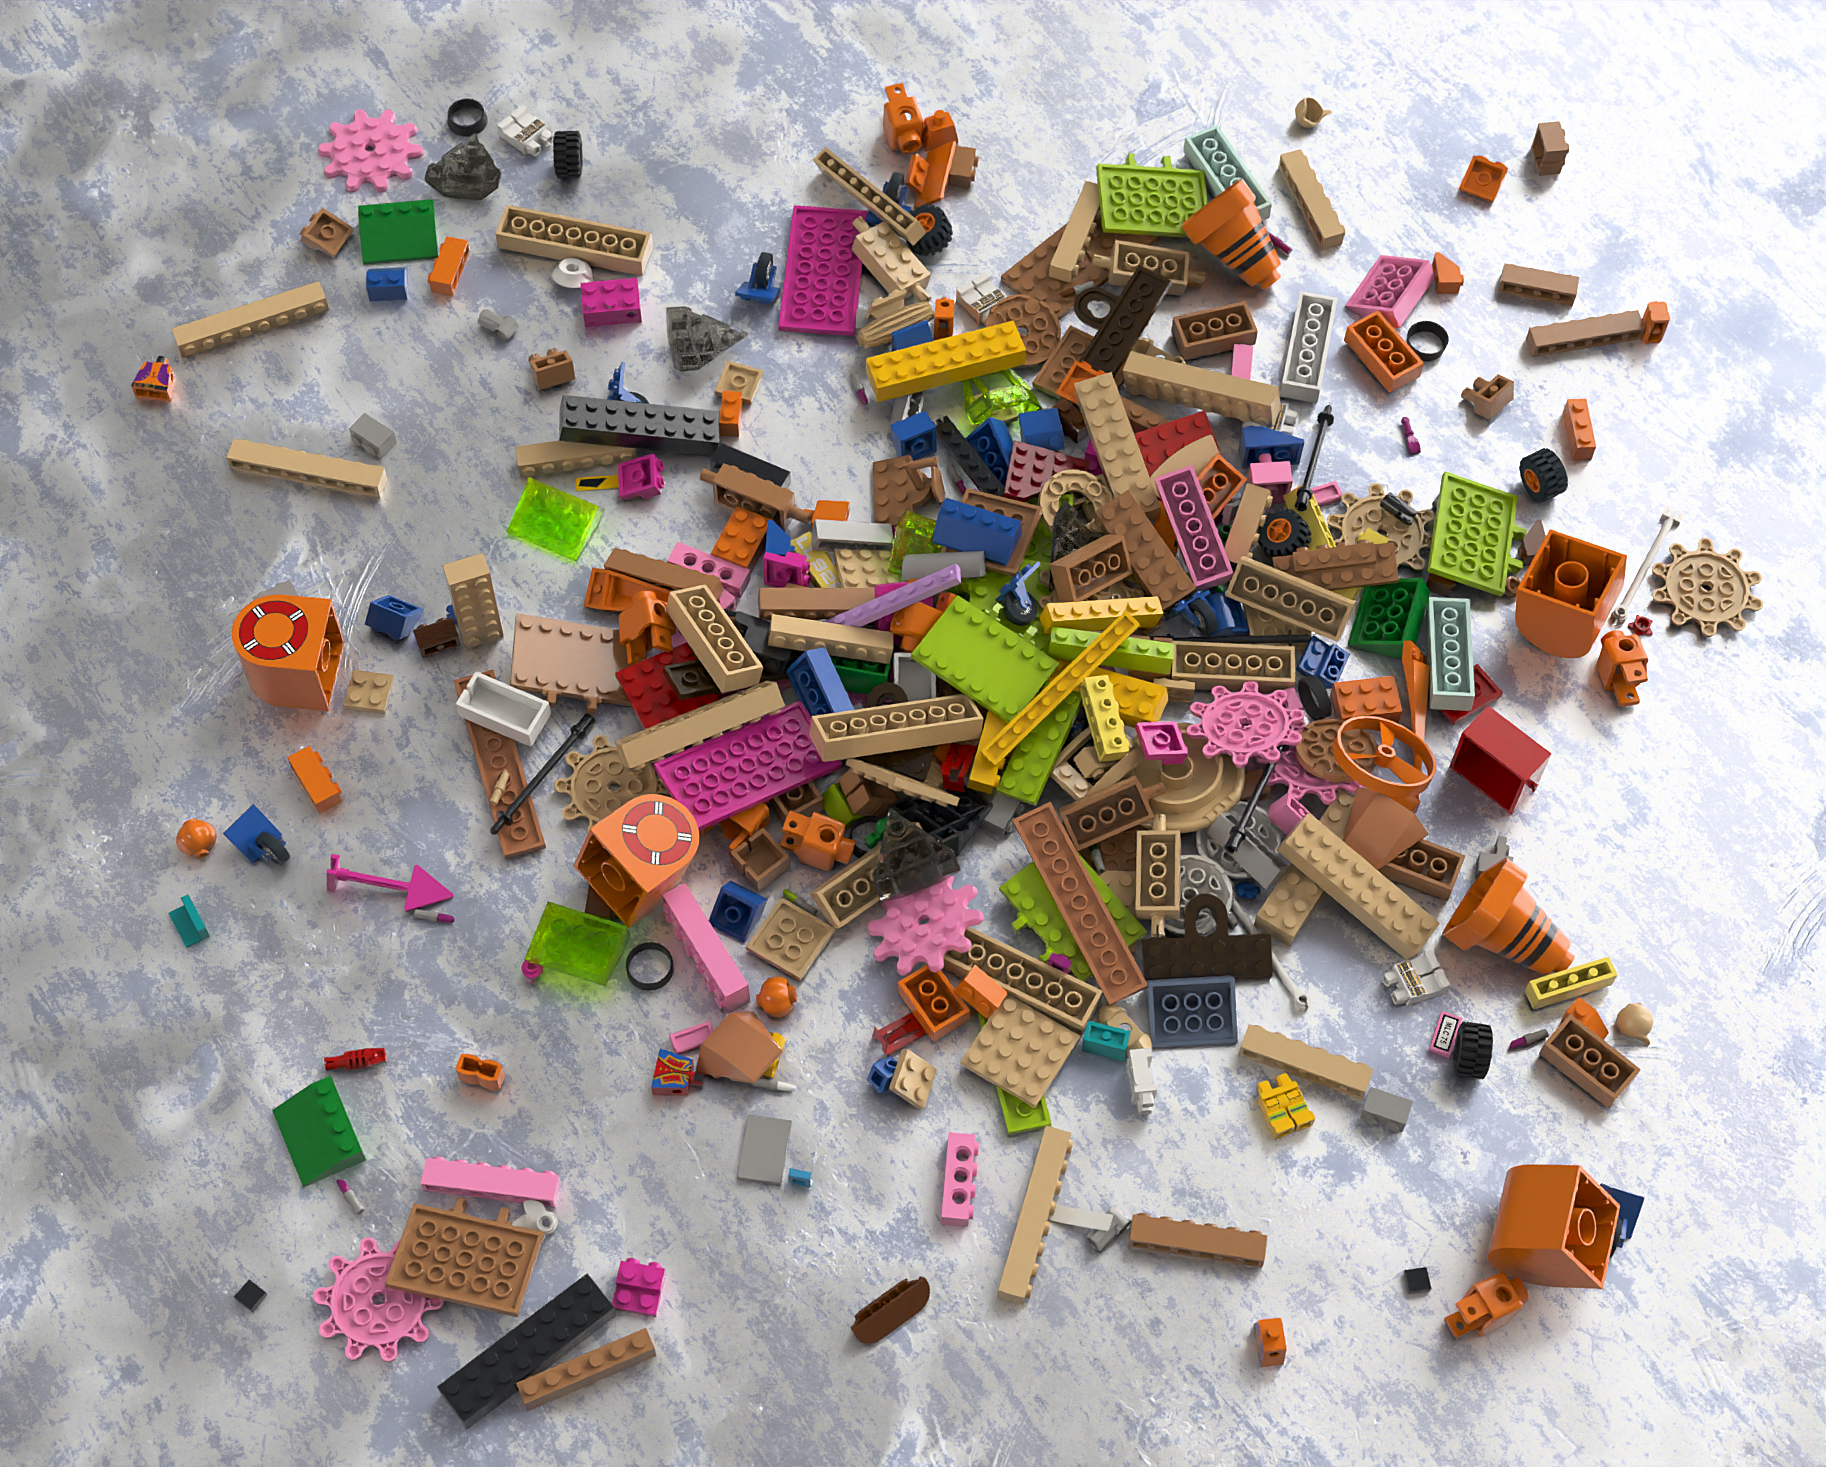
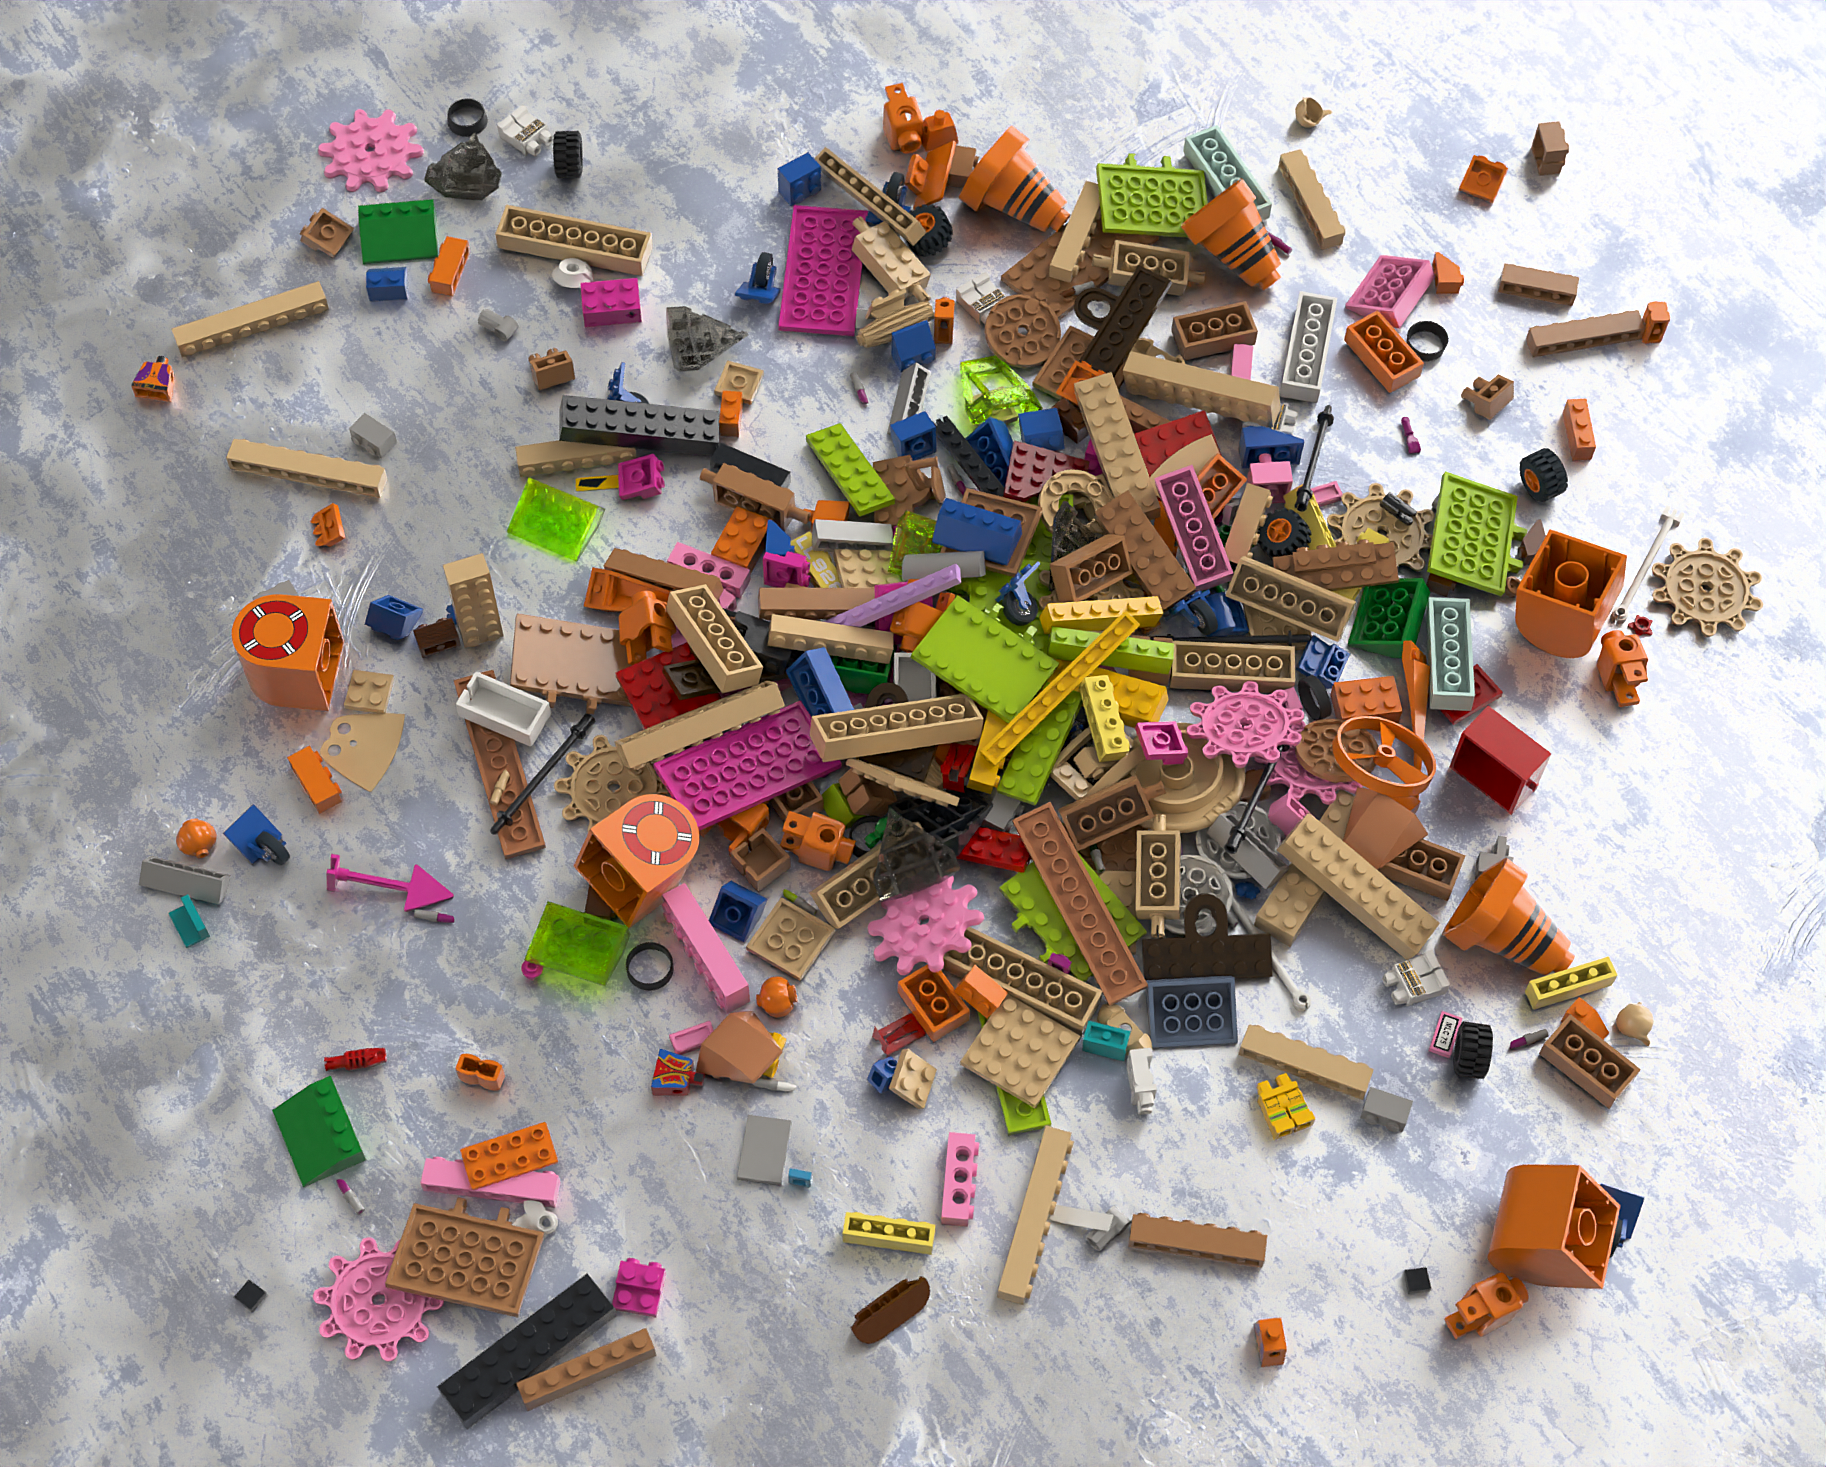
yellow brick [866,320,1026,402] -> none
tan plate [1153,678,1195,704] -> none
none -> light grey brick [139,856,230,905]
none -> orange plate [310,503,345,547]
none -> tan piece [320,713,405,792]
none -> orange bracket [460,1122,558,1190]
none -> blue brick [777,152,821,207]
none -> lime plate [806,423,895,517]
none -> light yellow brick [843,1212,935,1255]
none -> red plate [955,827,1031,873]
none -> orange cone [959,125,1071,232]

